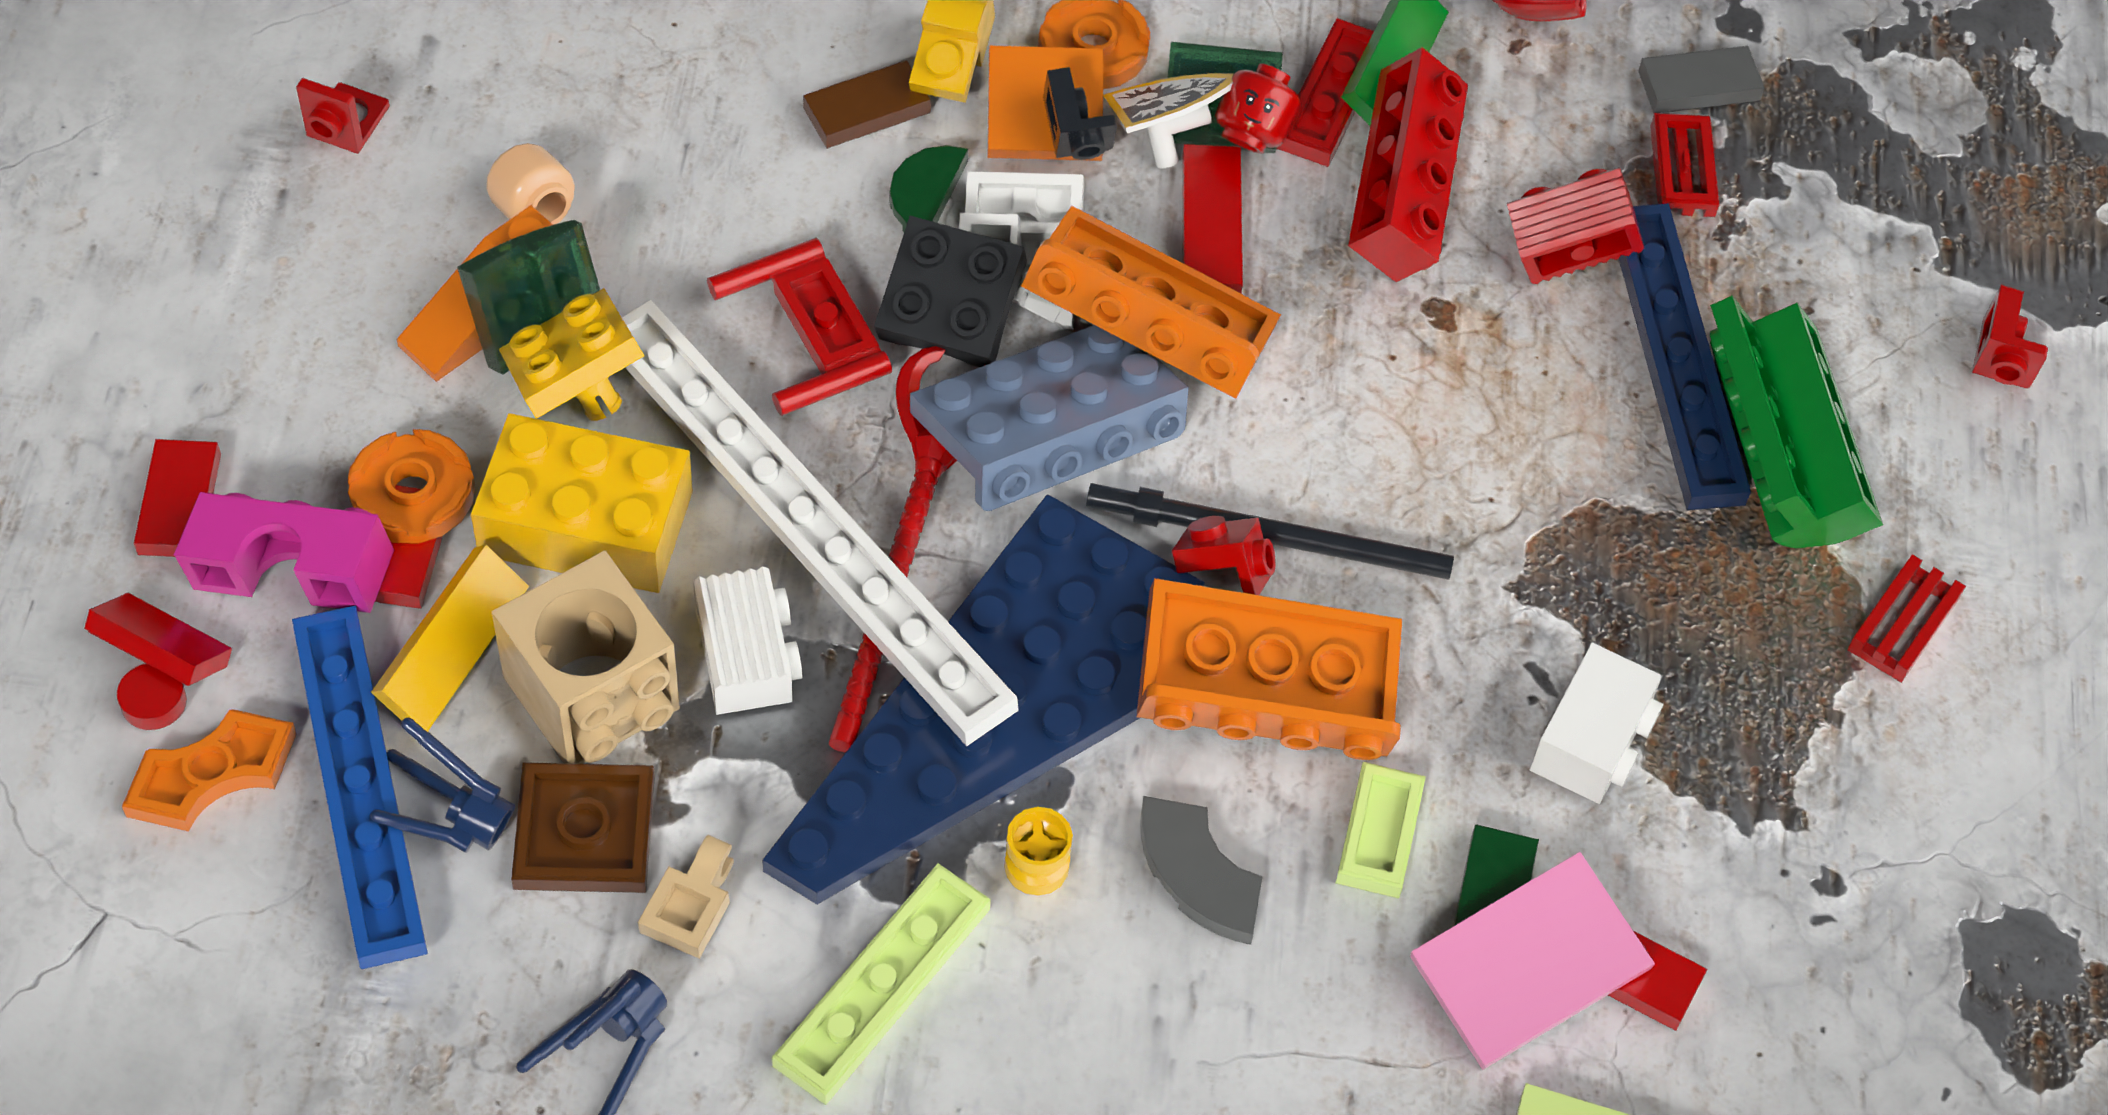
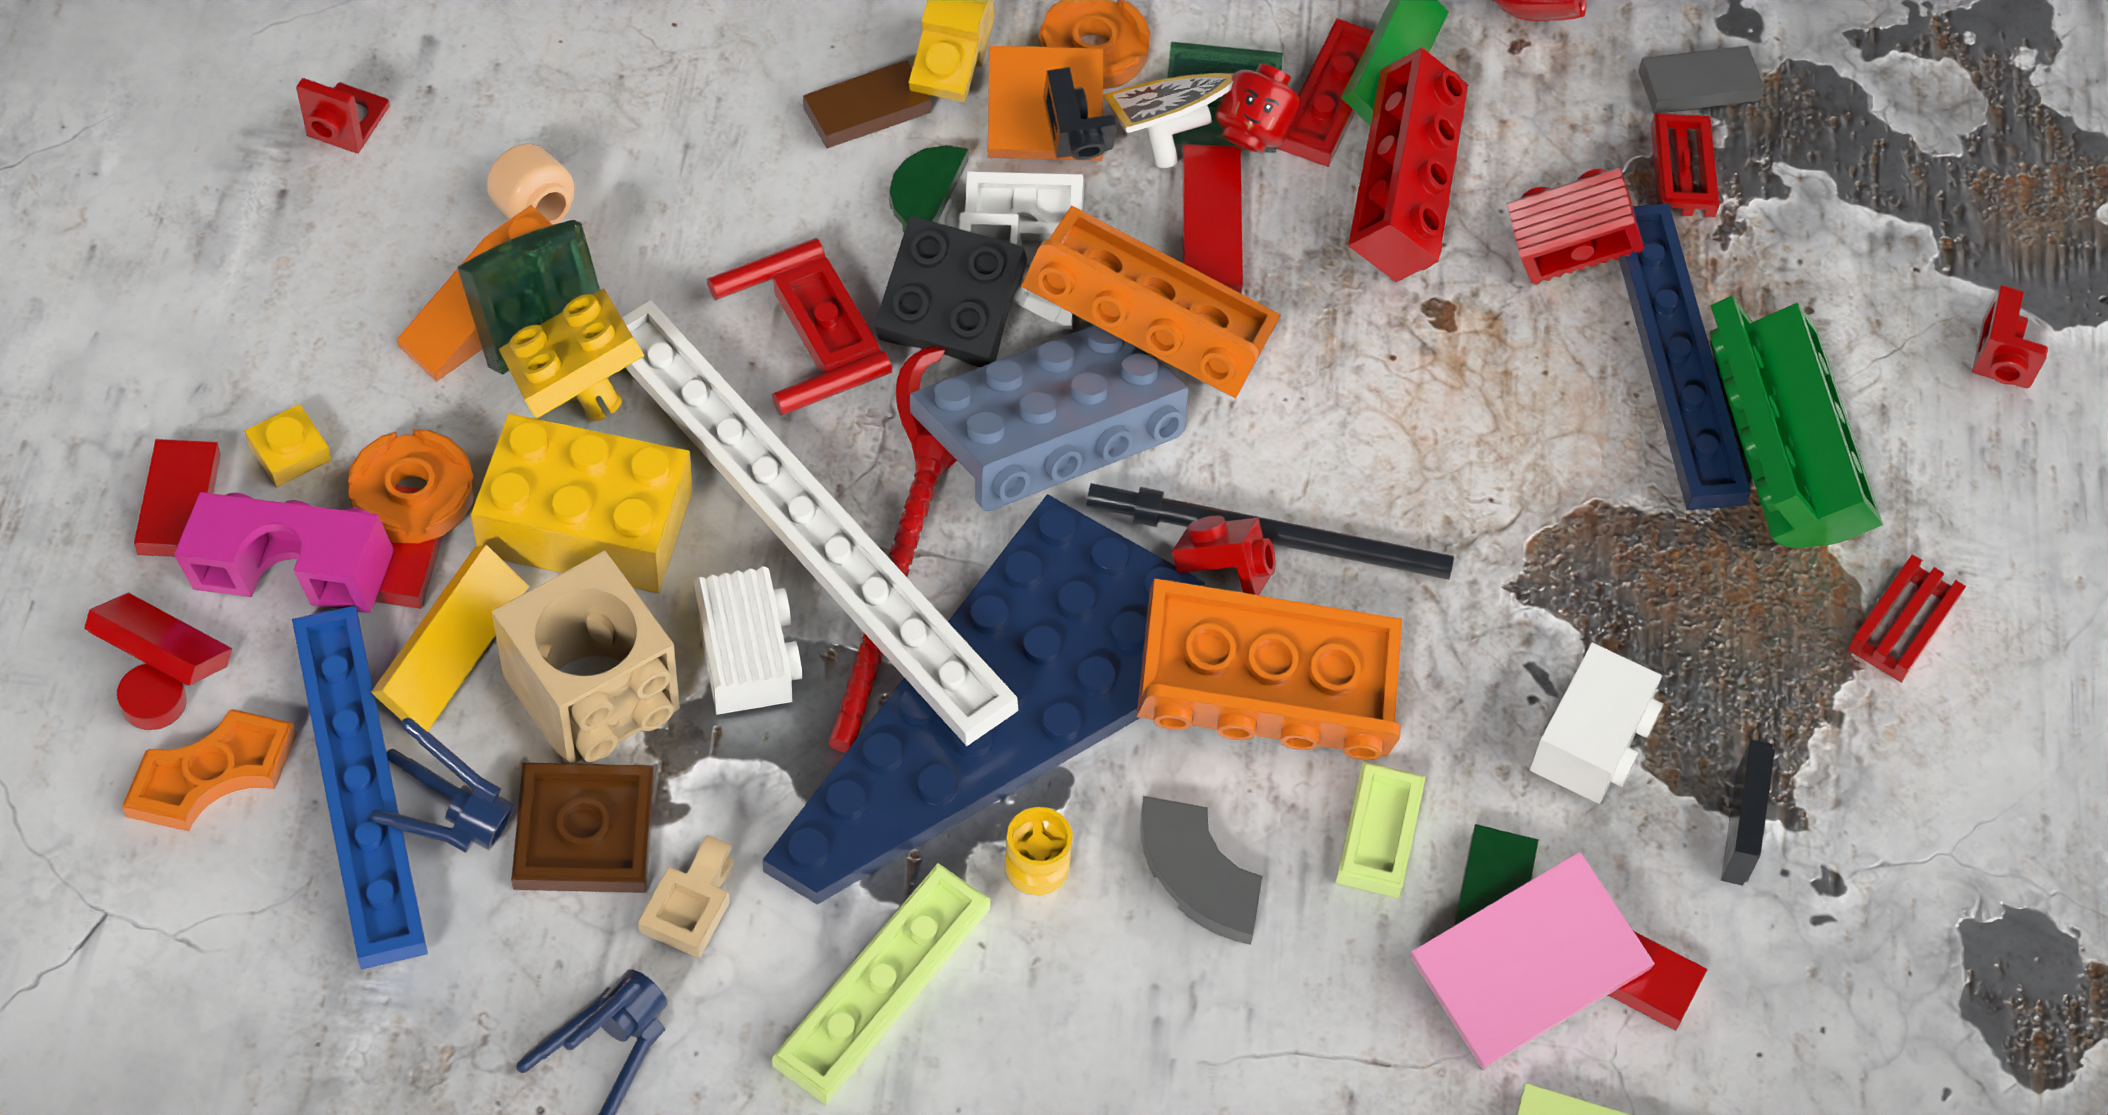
none -> yellow plate [244,404,332,488]
none -> black tile [1721,739,1775,886]

